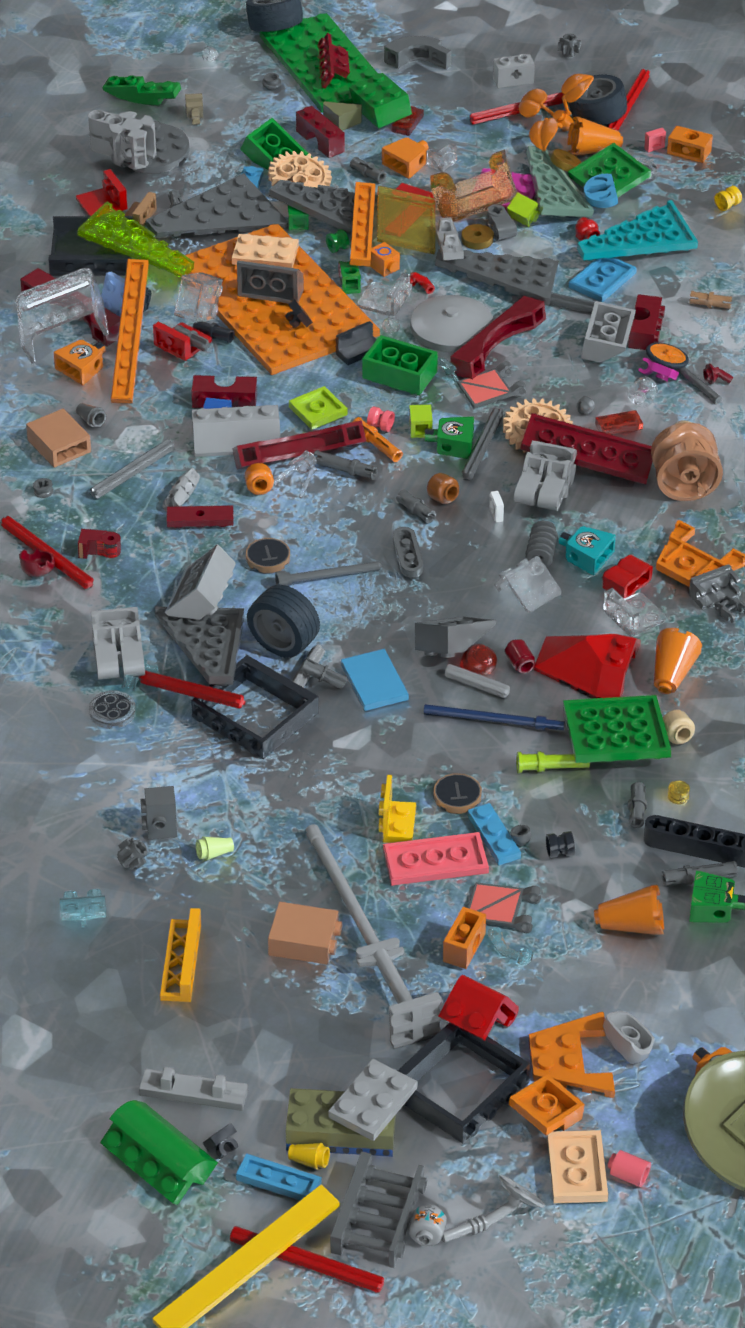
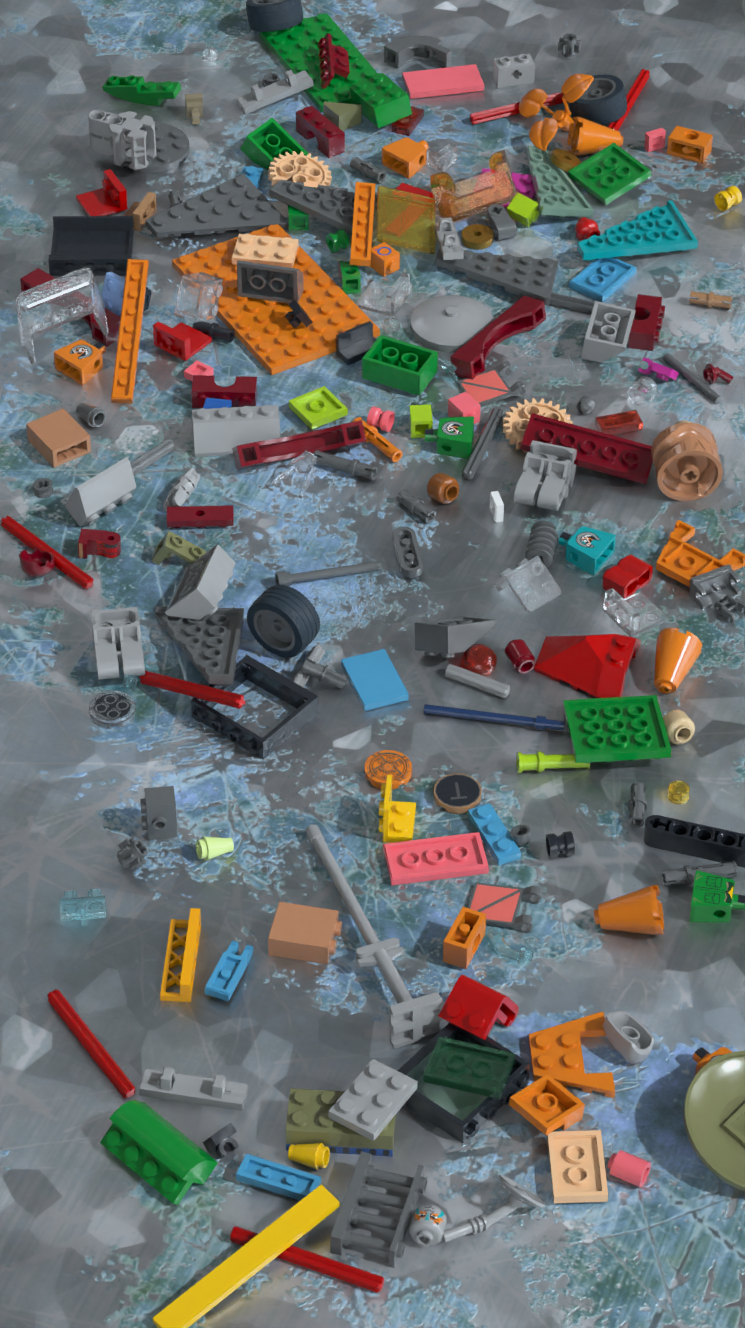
clear neon green wing [77,201,194,278] -> none
dark grey axle [174,325,210,351] -> none
orange head [244,463,274,495] -> none
black tile [246,538,290,573] -> none
red arm [406,272,435,294] -> none
dark azure piece [584,174,618,208] -> none
wheel [646,343,689,369] -> none
none -> red axle [47,989,136,1099]
none -> light grey slope [65,457,137,527]
none -> olive bracket [152,531,206,565]
none -> coral plate [184,360,214,381]
none -> dark azure hinge [205,941,254,1001]
none -> light grey hinge [237,70,314,114]
none -> orange tile [365,750,412,790]
none -> coral tile [402,64,484,99]
none -> clear green plate [423,1036,515,1099]
none -> coral brick [448,392,480,424]

